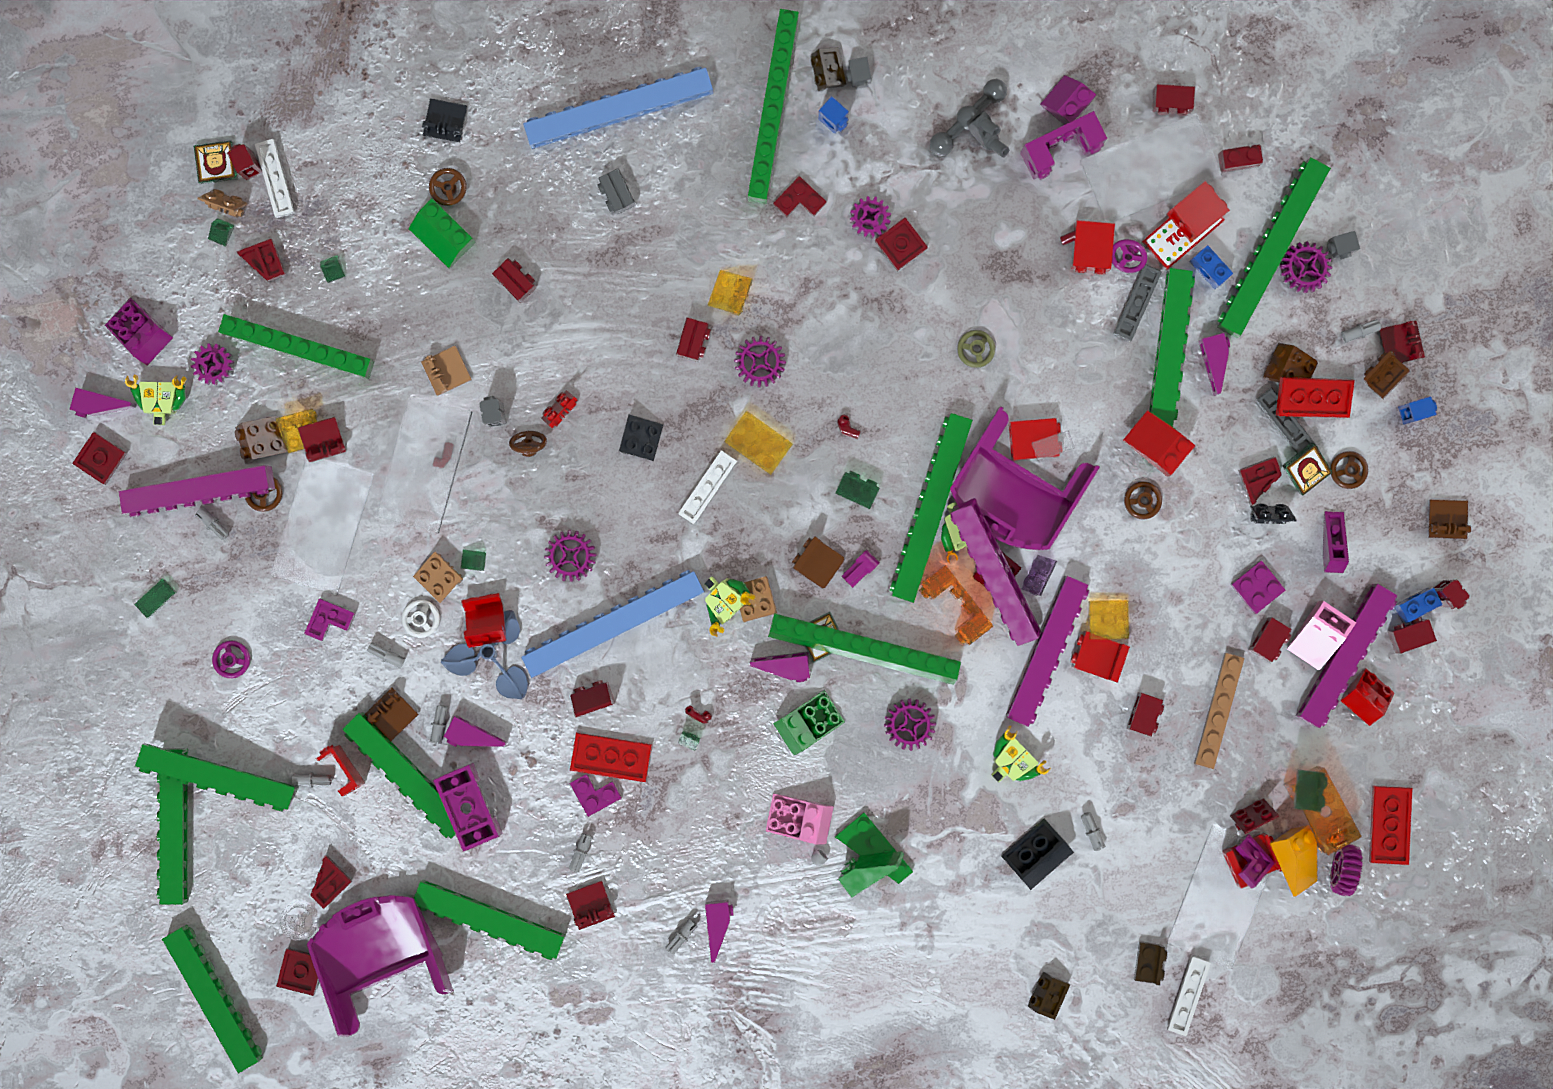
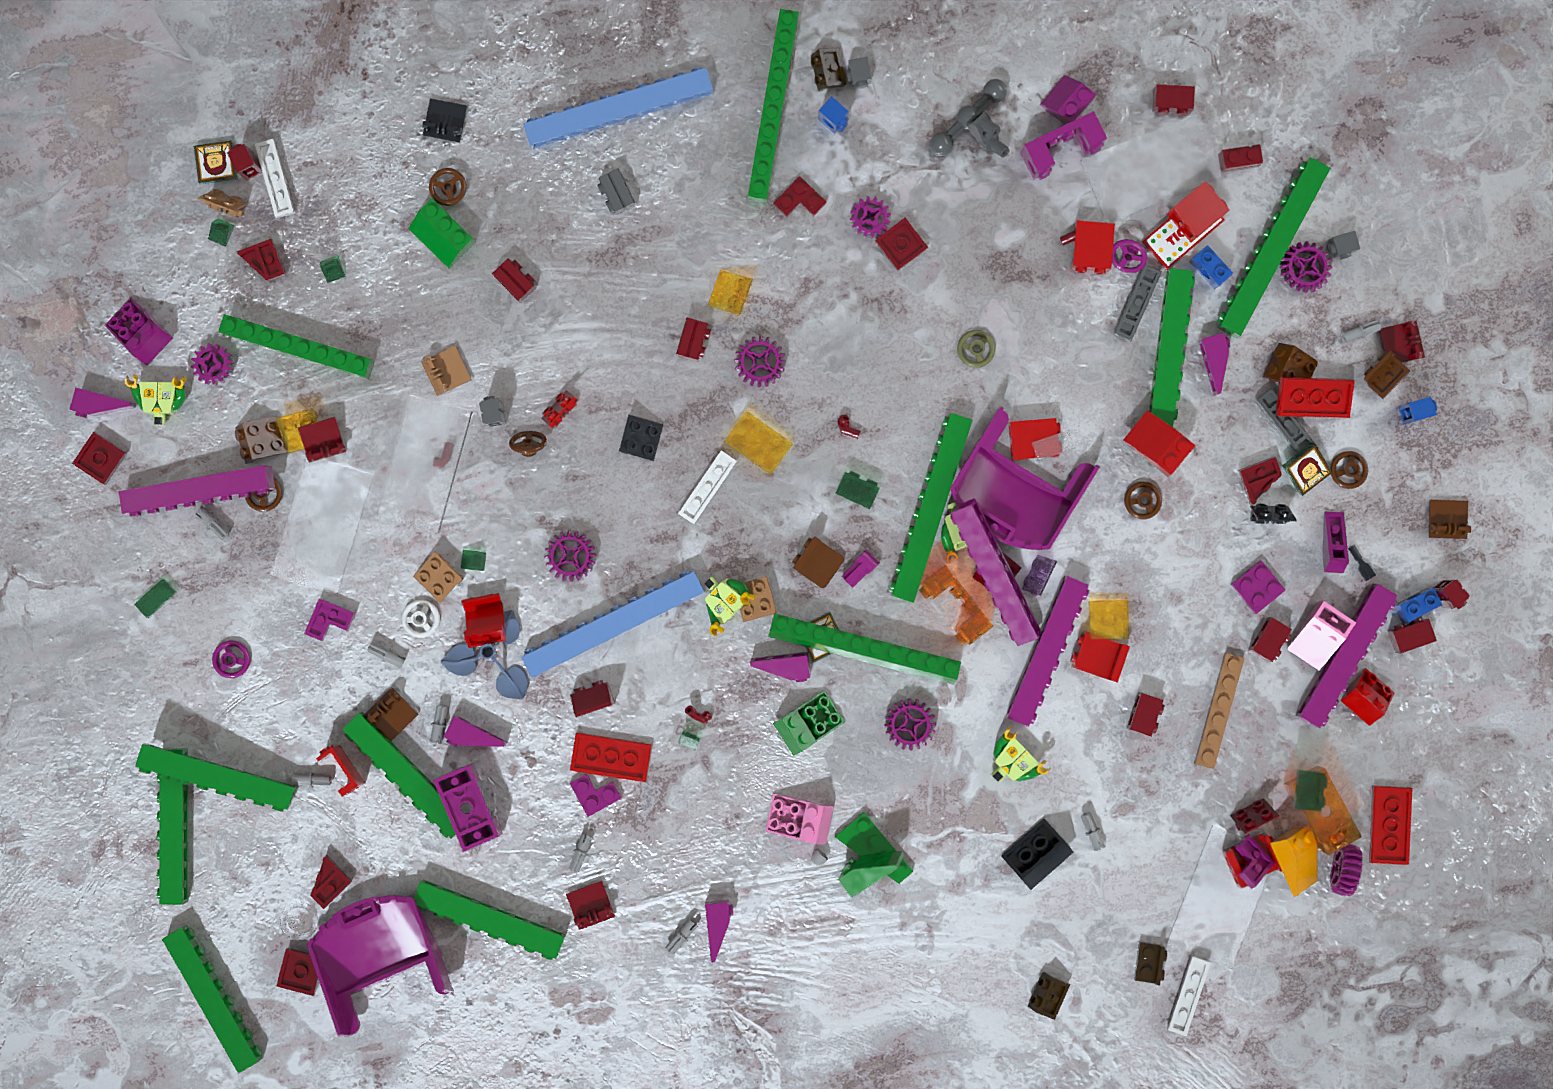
none -> black piece [1348,545,1376,581]

